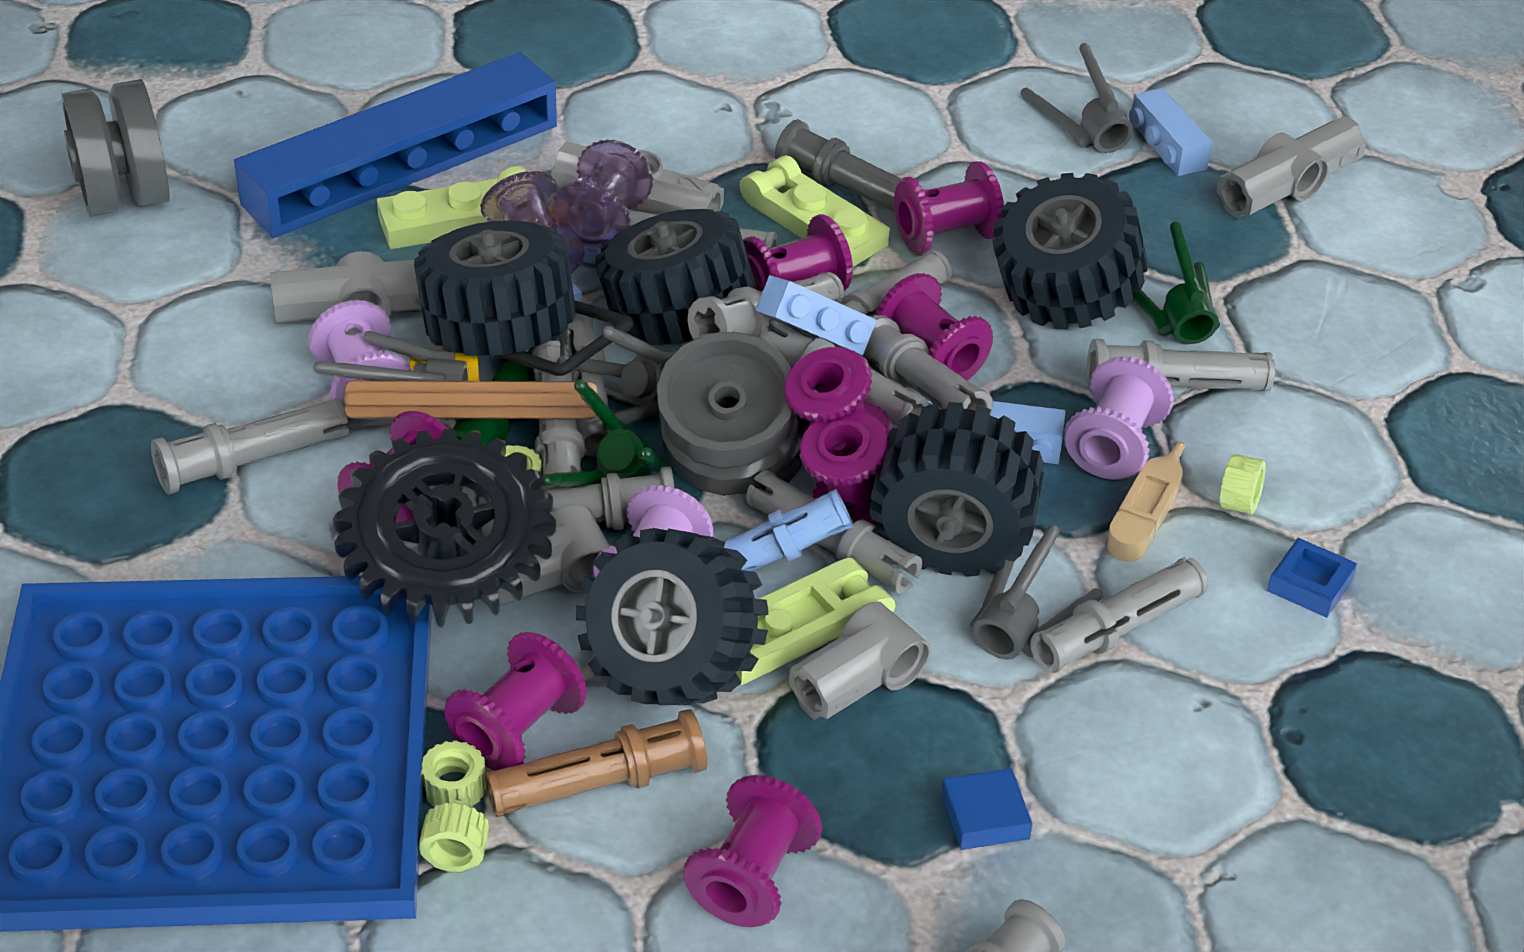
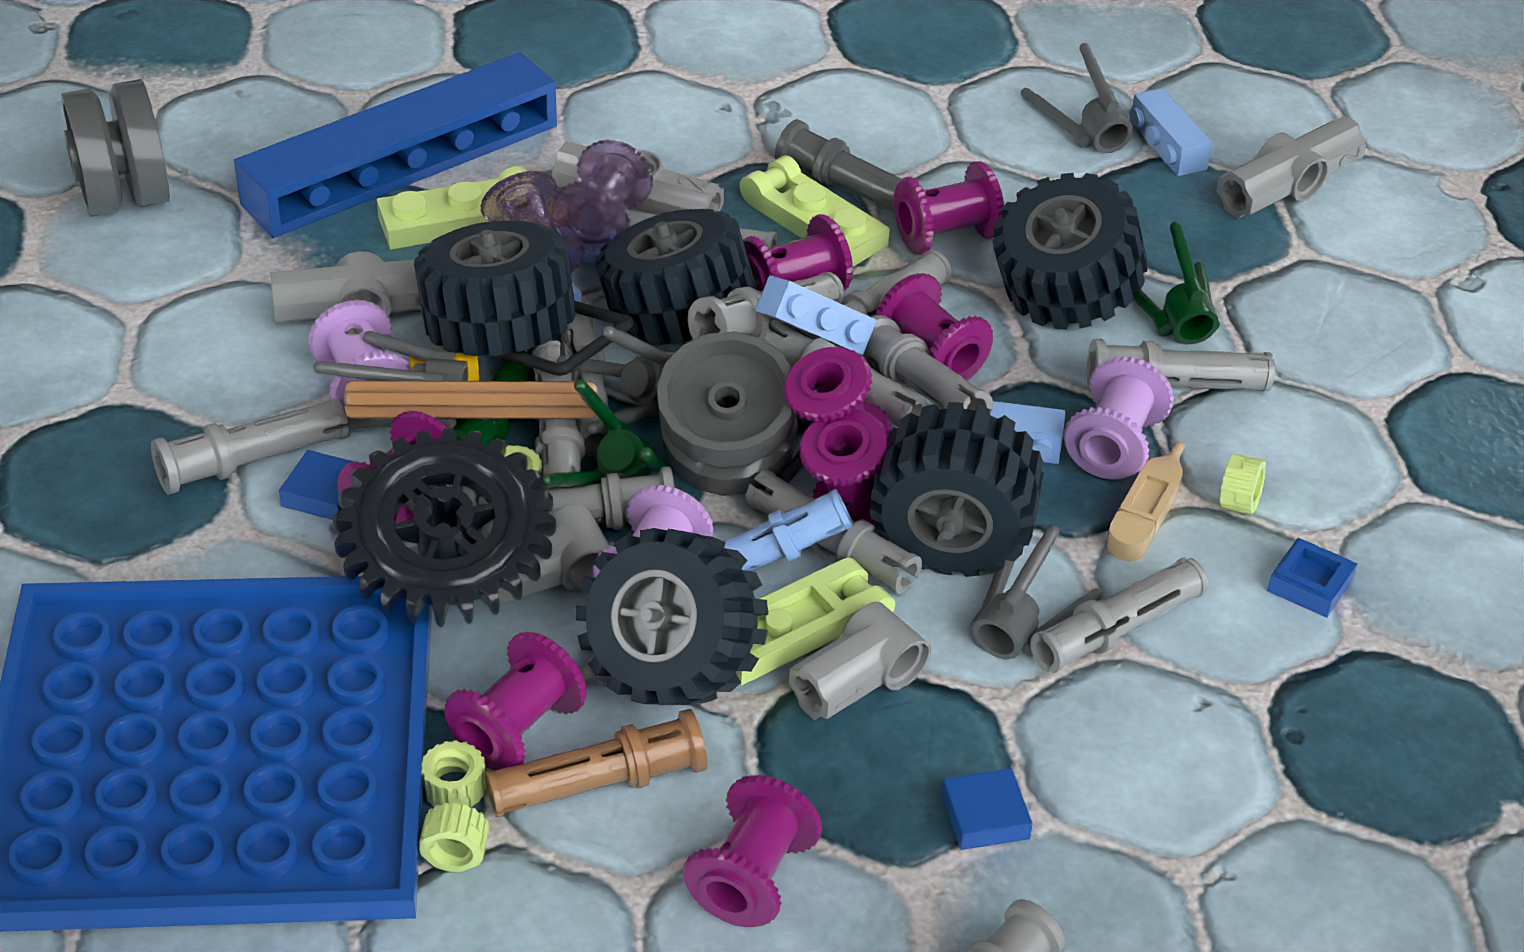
none -> blue tile [279,449,356,520]

